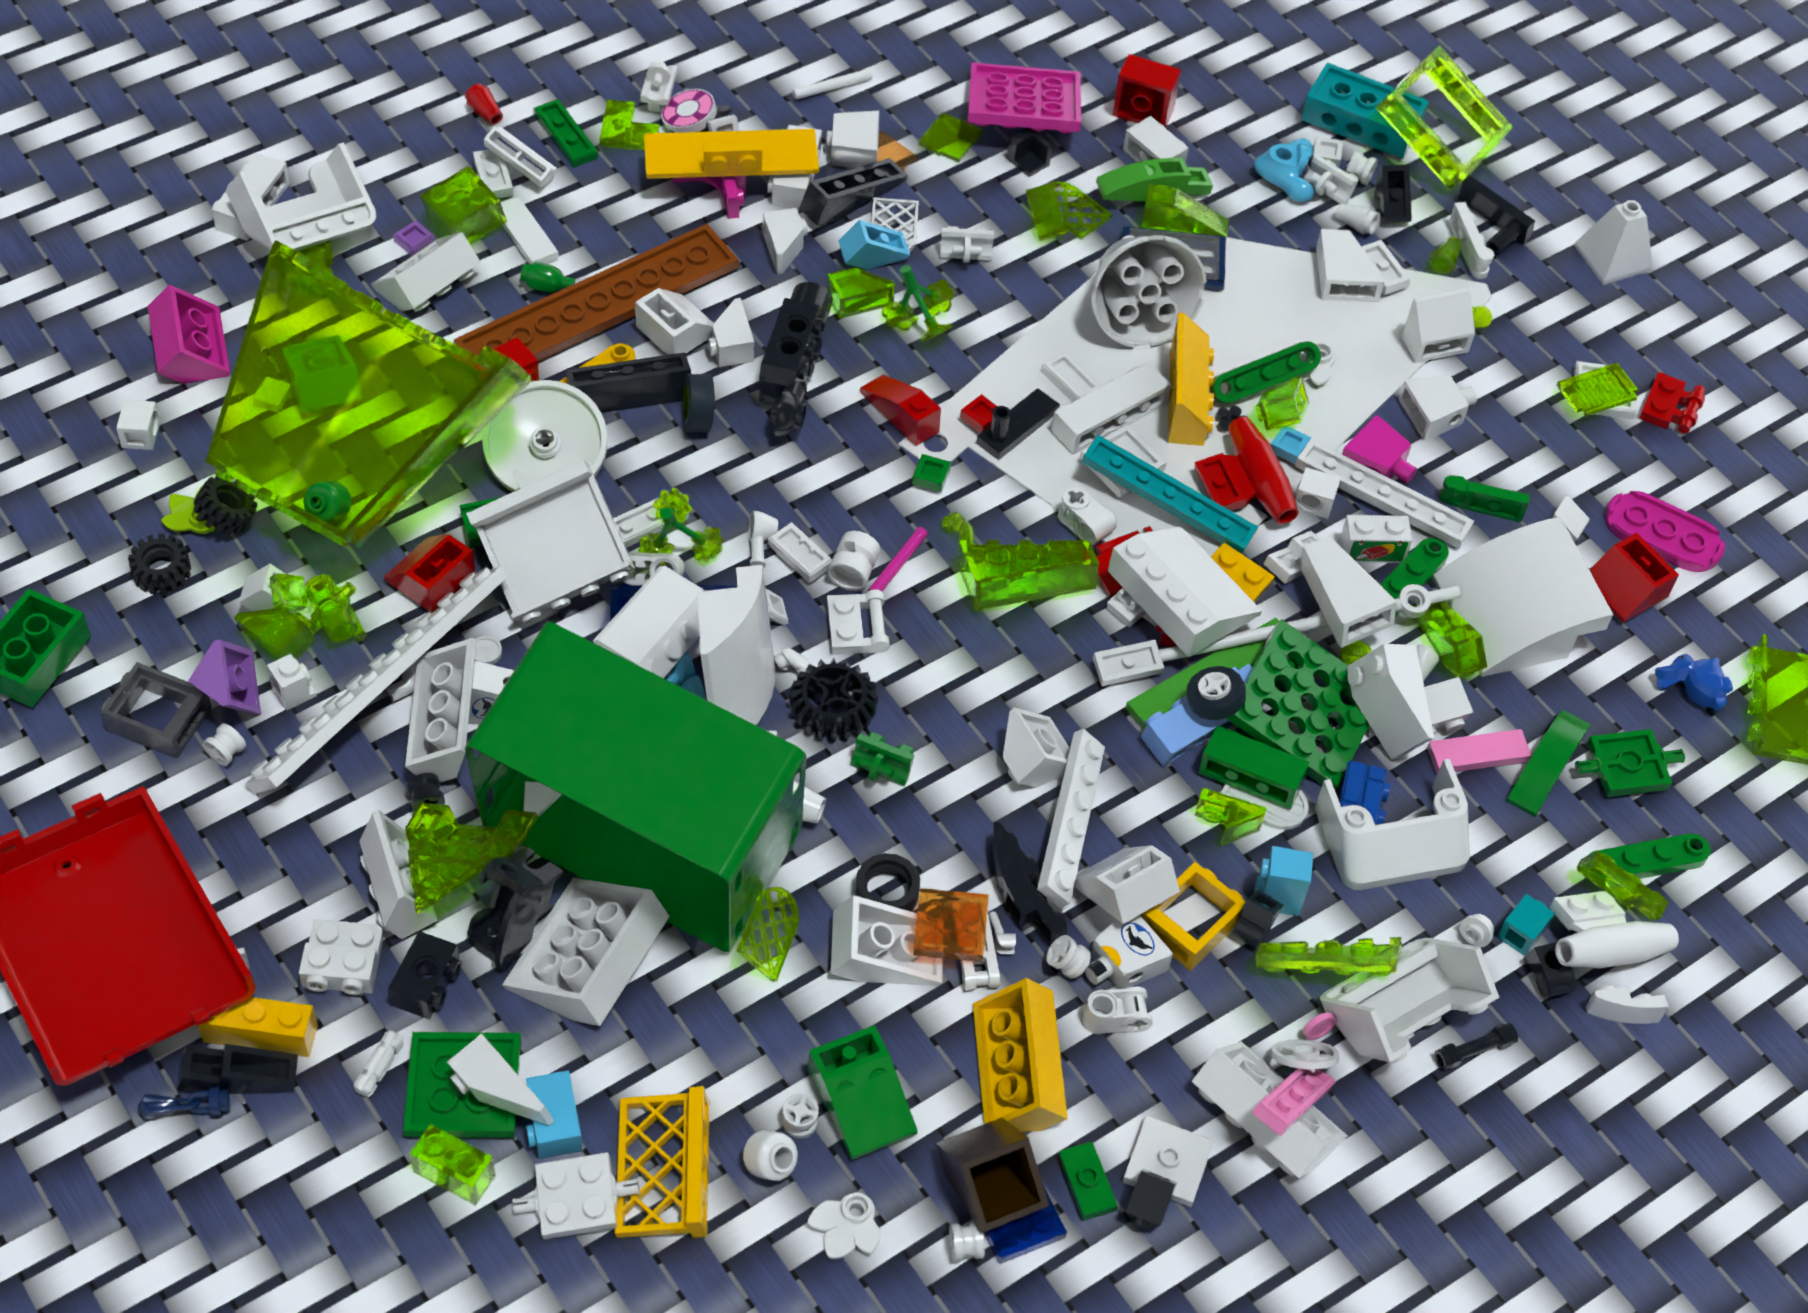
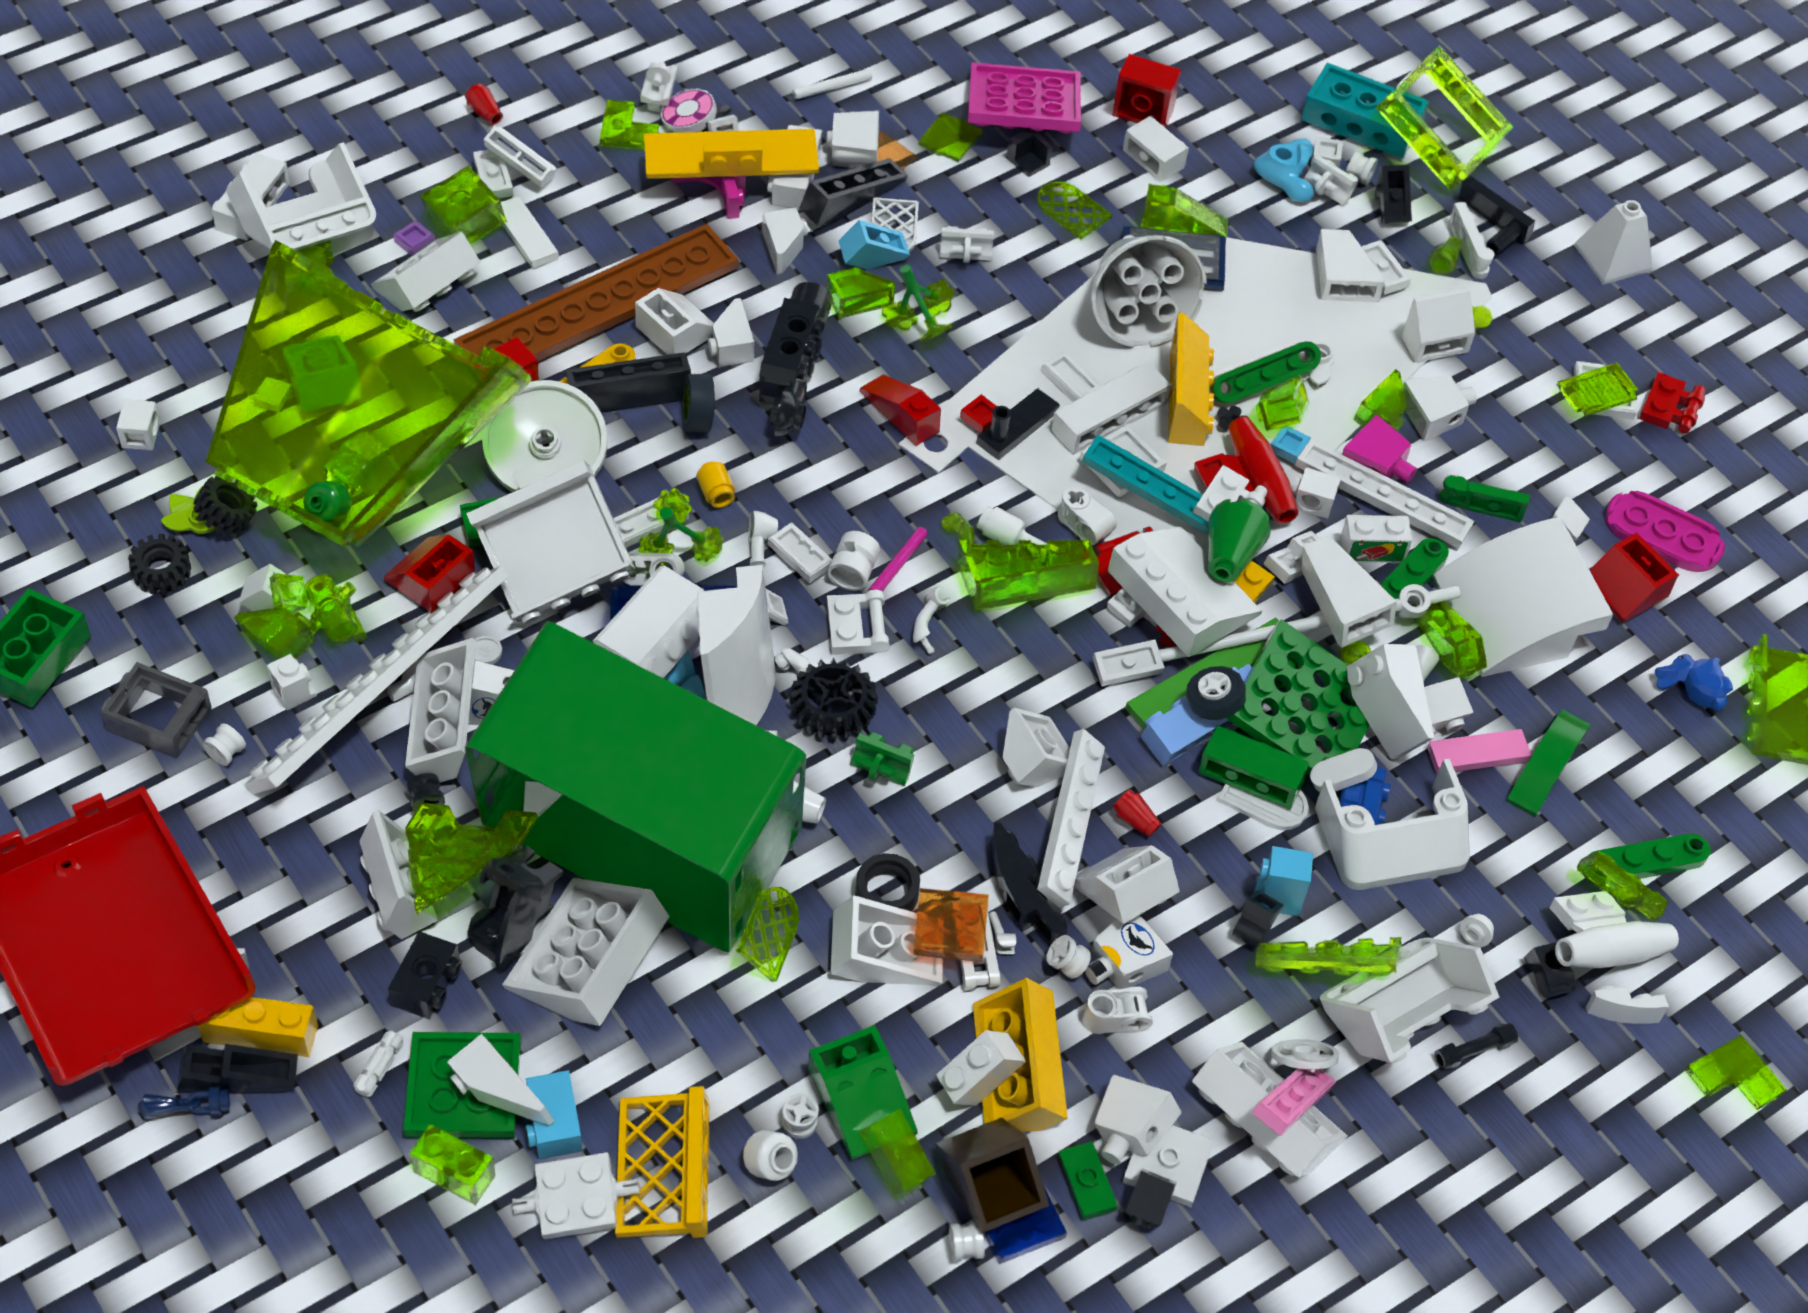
dark pink slope [148,284,230,384] -> none
medium lavender slope [188,640,261,715] -> none
white plate [299,919,385,995] -> none
green plant [520,262,576,293] -> none
green tile [533,99,598,168] -> none
white plate [807,1193,880,1259] -> none
green plate [912,454,951,492] -> none
clear neon green slope [1026,182,1067,241] -> none
bright green slope [1096,158,1213,202] -> none
yellow window [1141,862,1246,971] -> none
clear neon green slope [1194,788,1267,846] -> none
bright pink piece [1303,1012,1337,1040] -> none
white cone [1335,203,1380,235] -> none
teal brick [1497,894,1555,956] -> none
green plate [1575,729,1685,797] -> none
none -> clear neon green slope [323,431,390,498]
none -> yellow brick [696,461,735,508]
none -> clear neon green brick [859,1109,936,1196]
none -> white piece [913,586,950,655]
none -> white brick [936,1030,1026,1106]
none -> white piece [977,506,1058,562]
none -> white torso [1095,1075,1181,1165]
none -> red cone [1112,789,1162,838]
none -> white plate [1193,465,1268,522]
none -> green cone [1208,499,1271,583]
none -> white tile [1310,748,1377,792]
none -> clear neon green slope [1353,369,1407,432]
none -> clear neon green tile [1685,1035,1787,1110]

